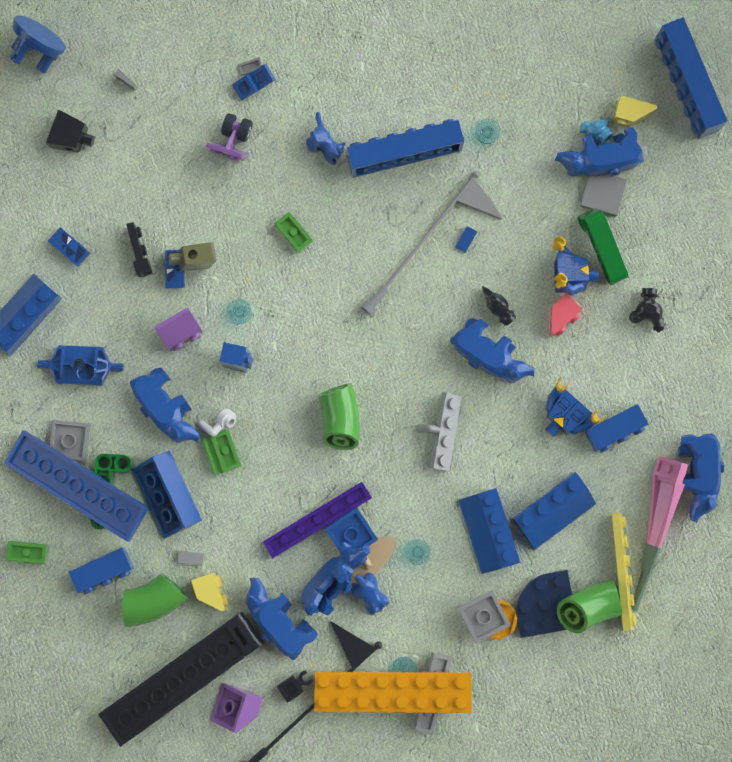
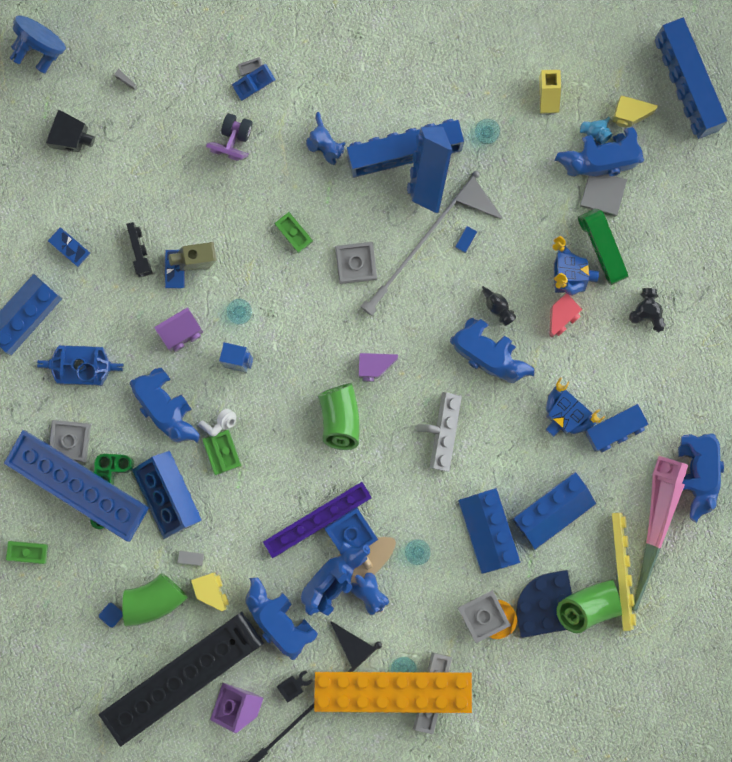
blue brick [69,547,134,595] -> none
none -> blue piece [99,602,123,628]
none -> light grey tile [335,242,377,284]
none -> medium lavender slope [359,353,398,382]
none -> blue slope [407,127,452,213]
none -> light yellow slope [539,70,561,113]

